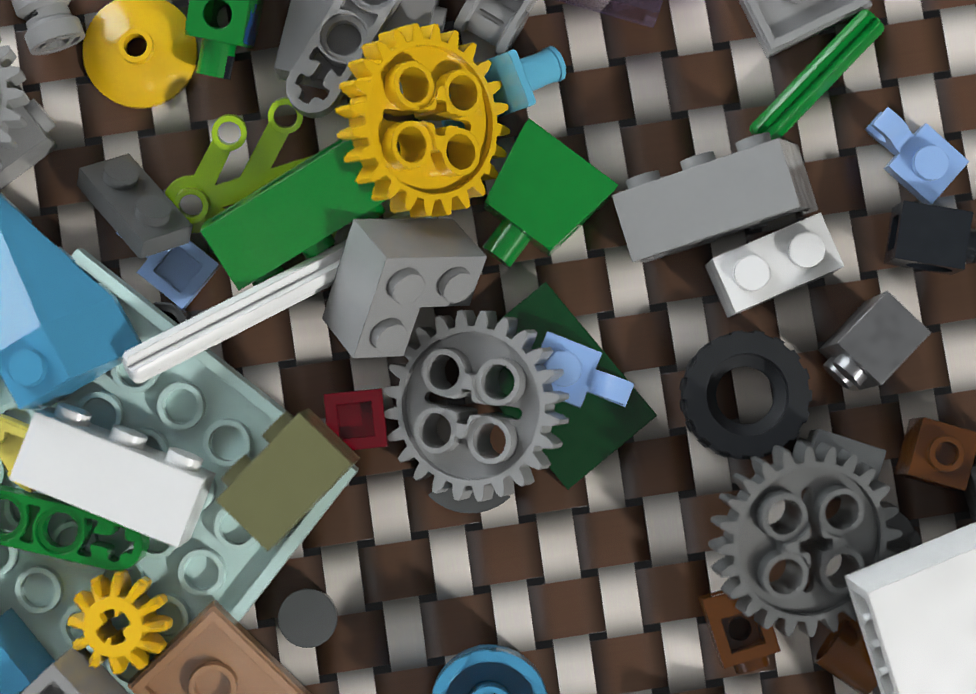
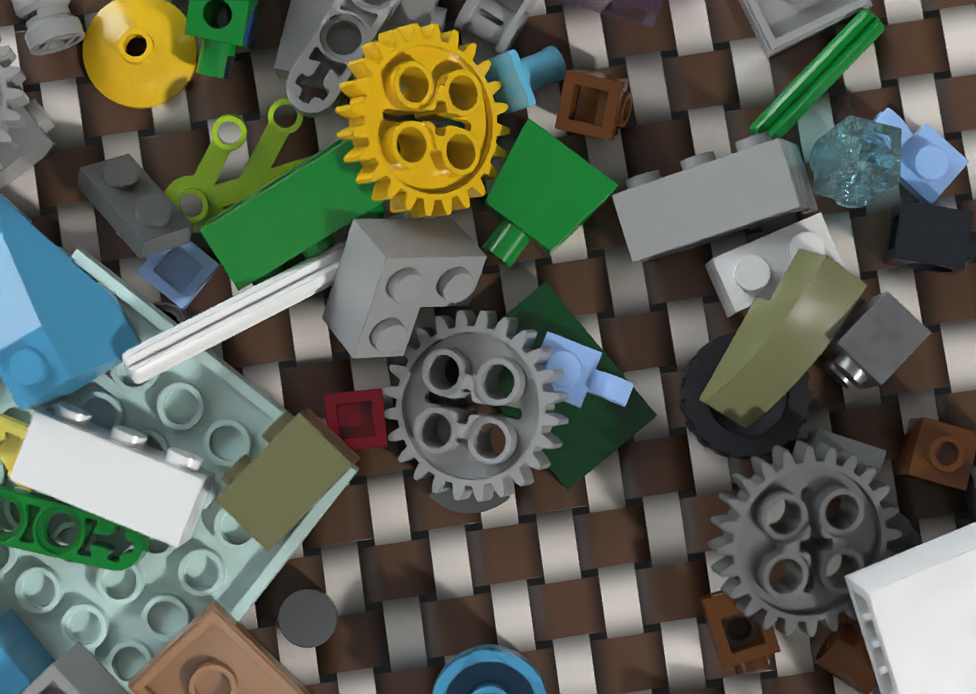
yellow gear [67,570,173,674] -> none
none -> reddish brown brick [555,69,632,141]
none -> olive slope [699,249,867,429]
none -> clear light blue brick [810,115,902,208]

